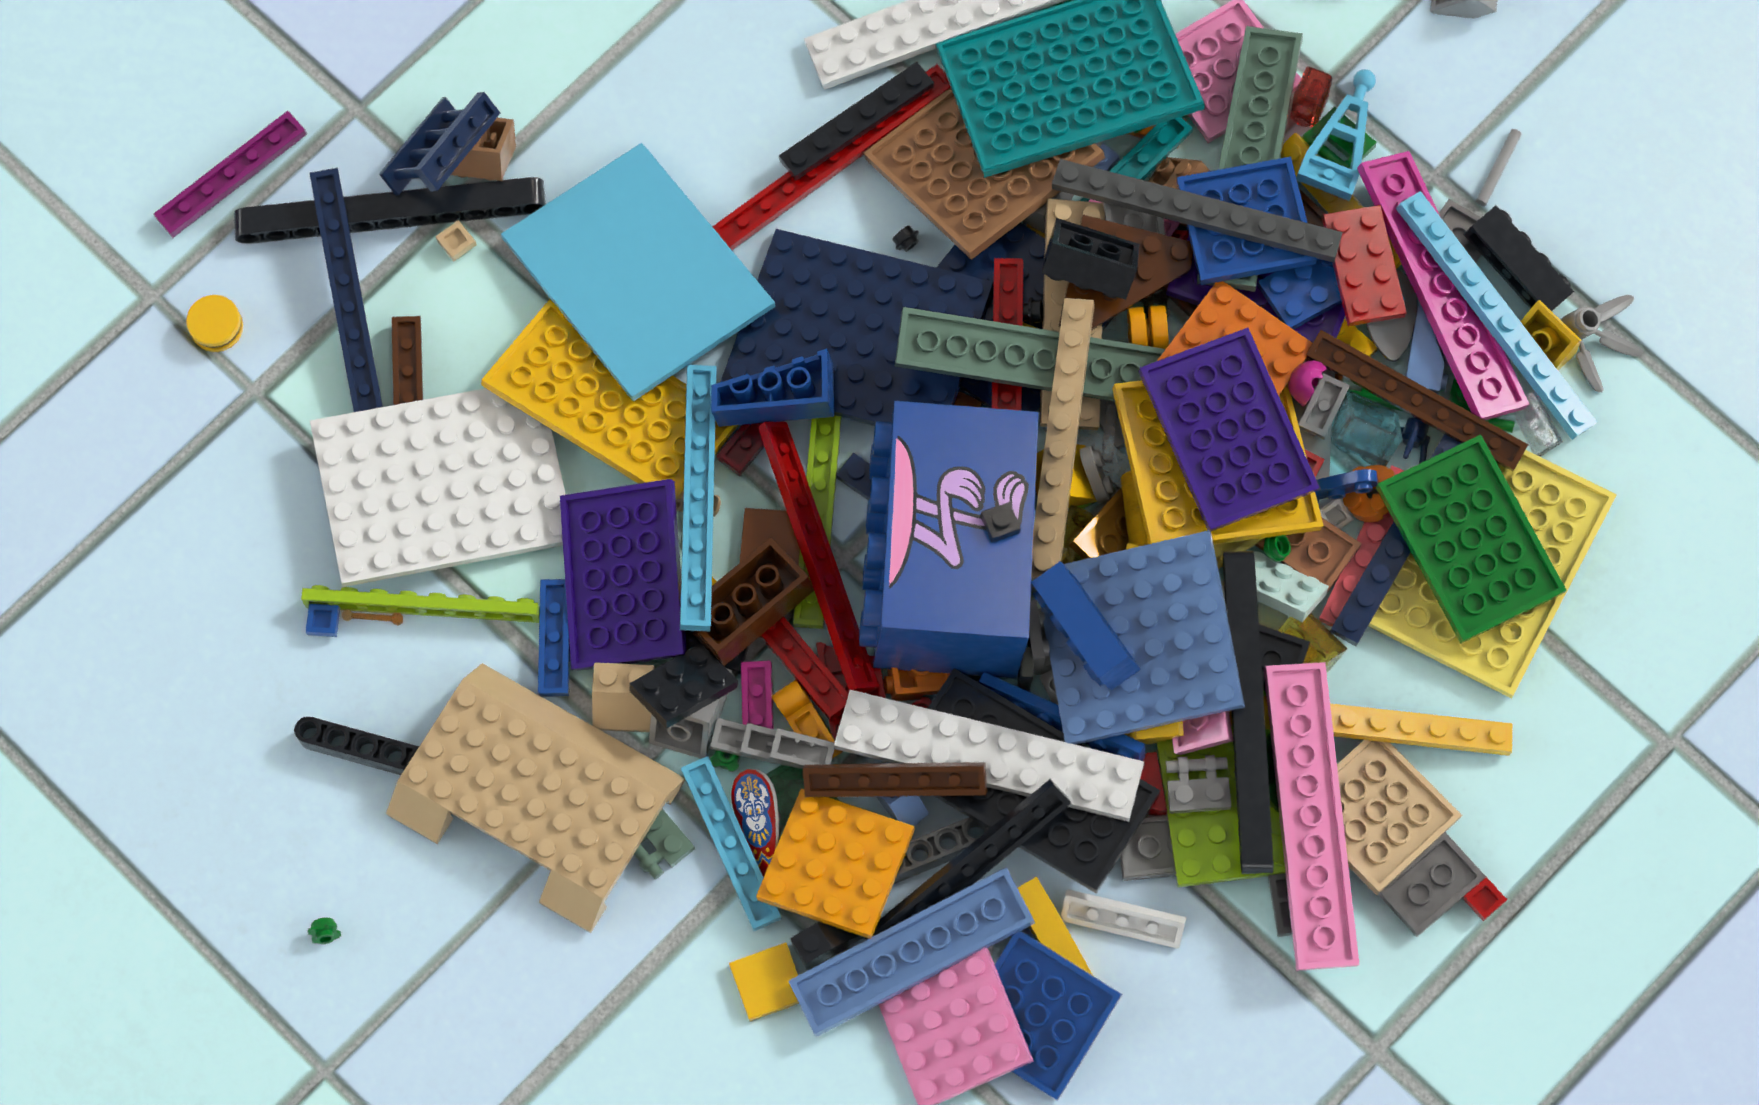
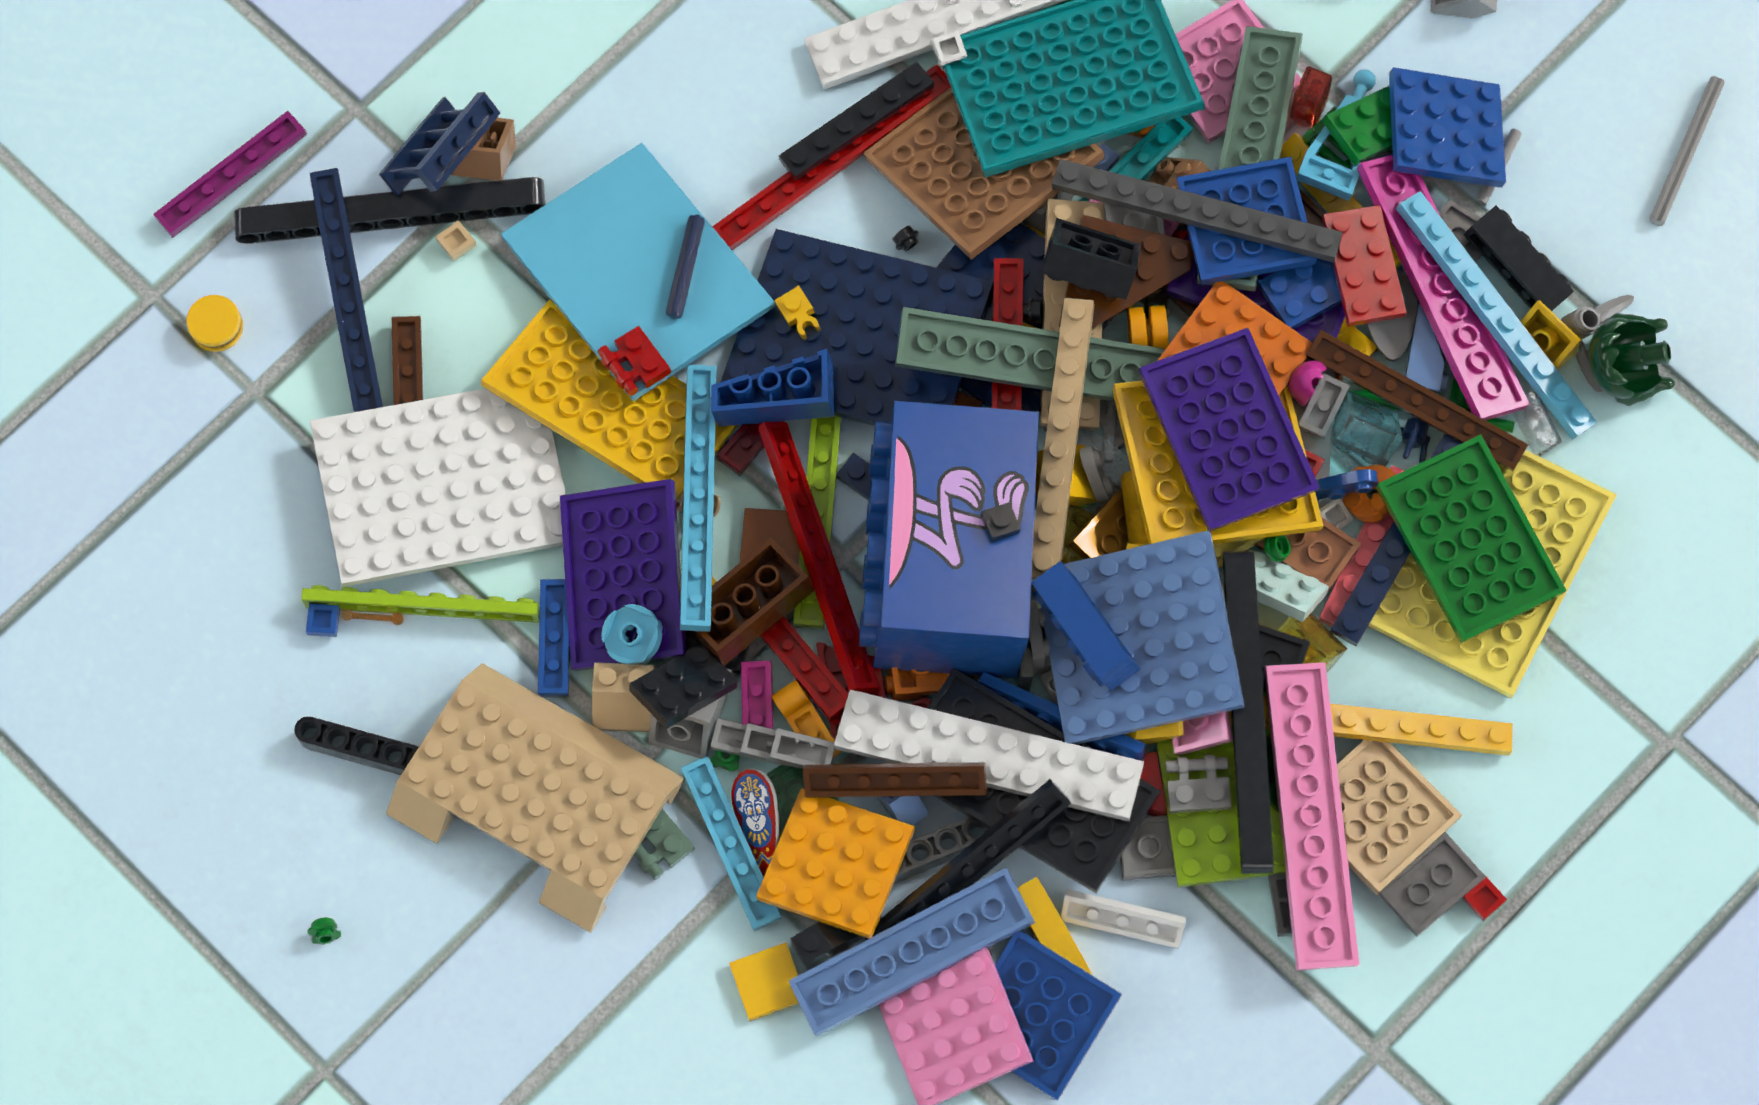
none -> red plate [597,326,671,396]
none -> medium azure plate [602,604,663,665]
none -> dark blue axle [666,214,705,319]
none -> yellow plate [774,286,820,340]
none -> white slope [930,30,967,66]
none -> green plate [1322,86,1392,166]
none -> blue plate [1389,67,1506,188]
none -> dark green piece [1588,313,1675,406]
none -> light grey axle [1649,76,1725,226]

